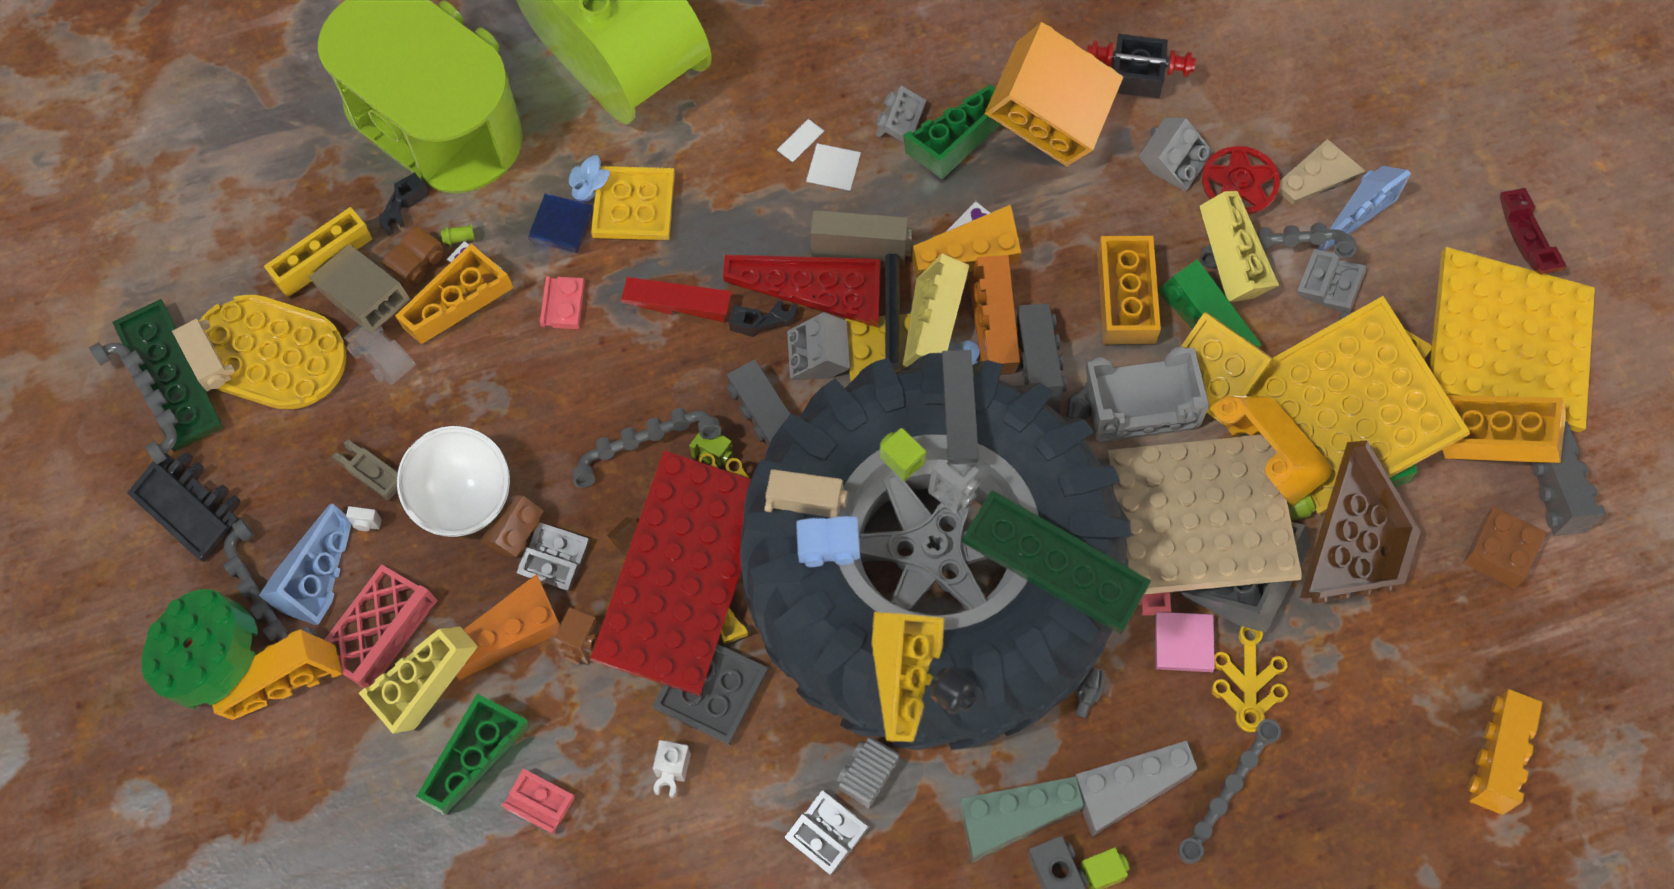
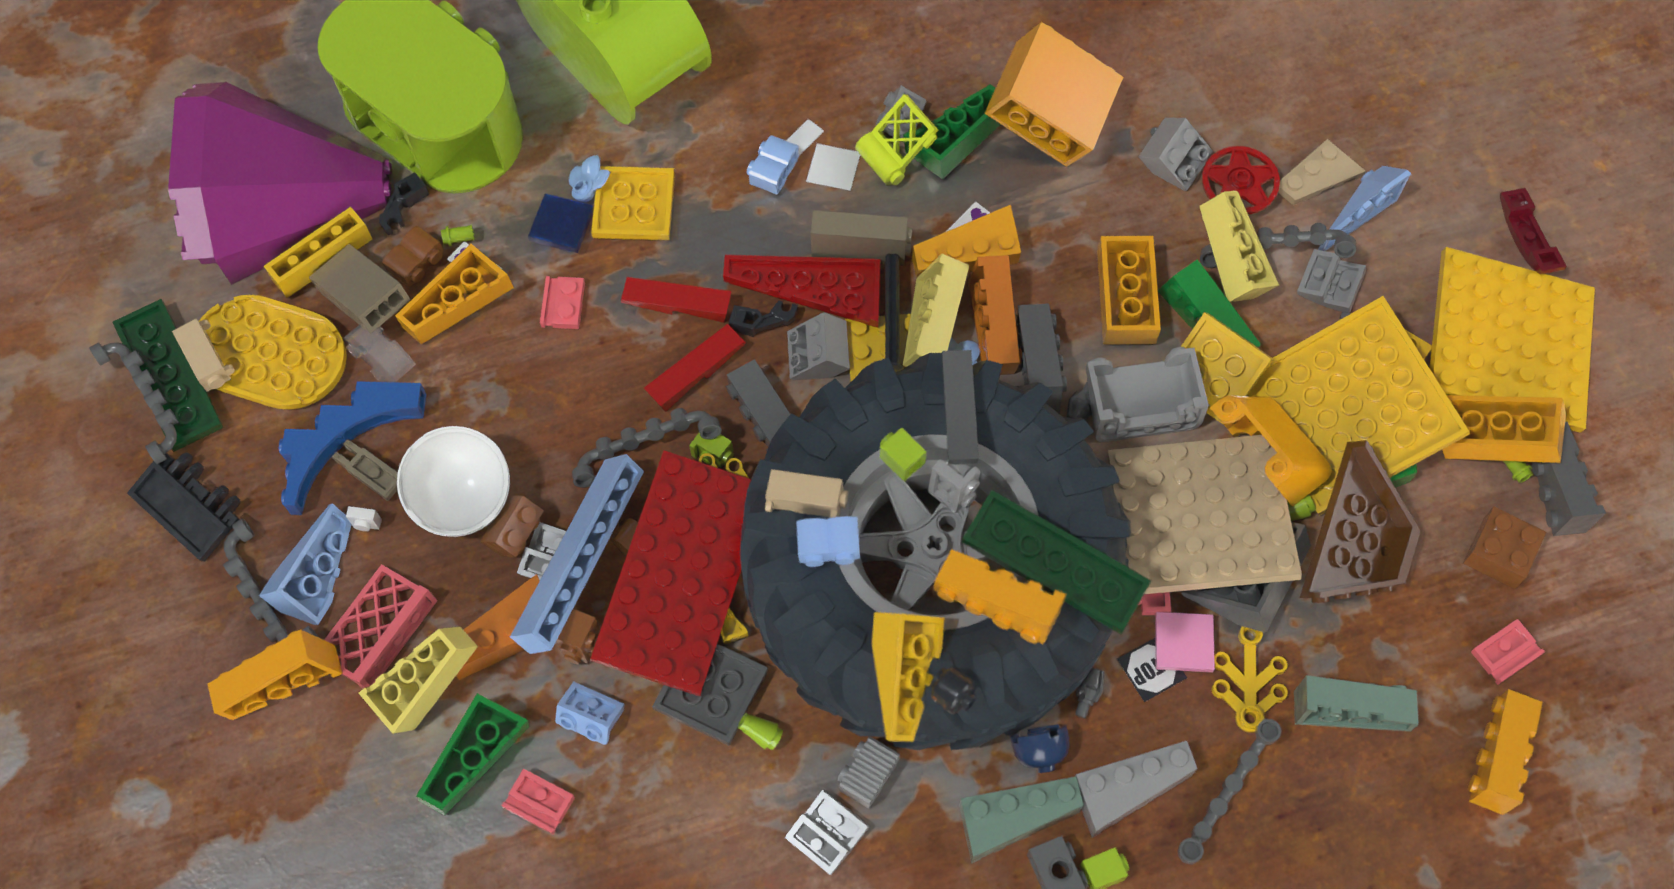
green piece [141,589,257,709] -> none
white brick [653,740,691,798] -> none
black brick [1086,34,1196,98] -> none
none -> magenta piece [168,82,392,285]
none -> blue arch [279,381,427,515]
none -> light blue brick [510,454,644,654]
none -> light blue bracket [555,681,624,745]
none -> red slope [644,324,746,412]
none -> lime cone [738,713,783,750]
none -> light blue brick [747,135,799,194]
none -> neon yellow piece [855,94,938,186]
none -> light orange wedge [934,549,1066,644]
none -> dark blue cylinder [1010,724,1070,773]
none -> sticker [1117,638,1187,702]
none -> sand green wedge [1294,675,1419,731]
none -> coral plate [1471,619,1545,685]
none -> lime pin [1503,461,1533,483]

